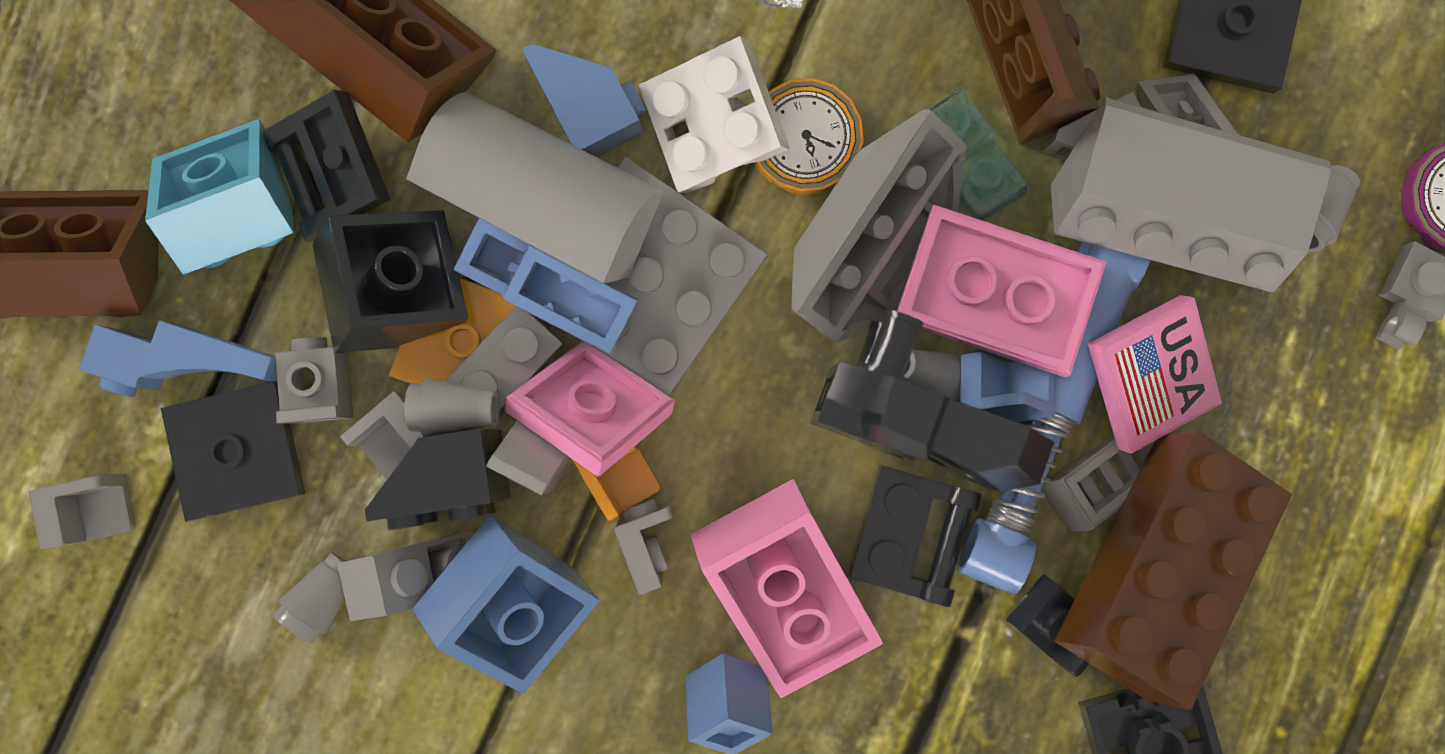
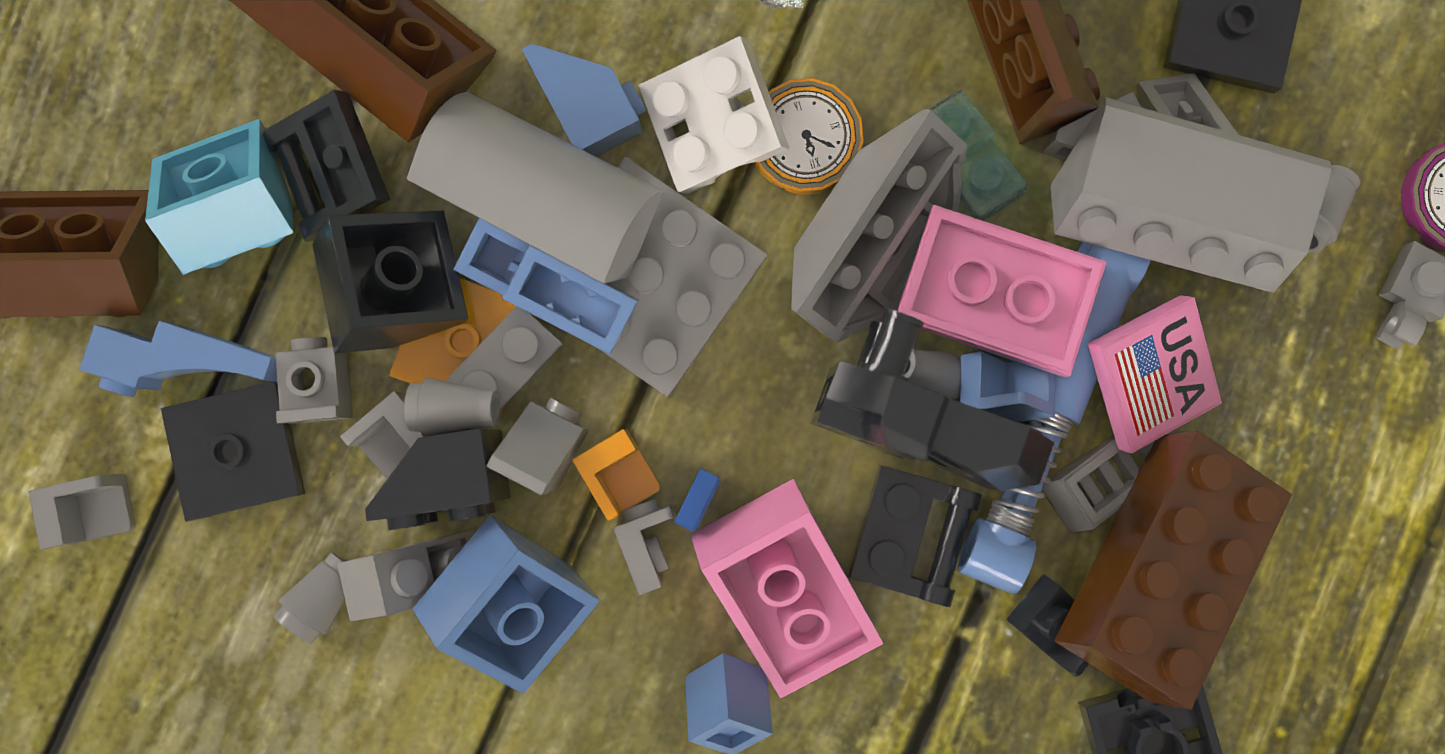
bright pink tile [505,341,675,477] -> none
none -> blue tile [674,467,721,532]

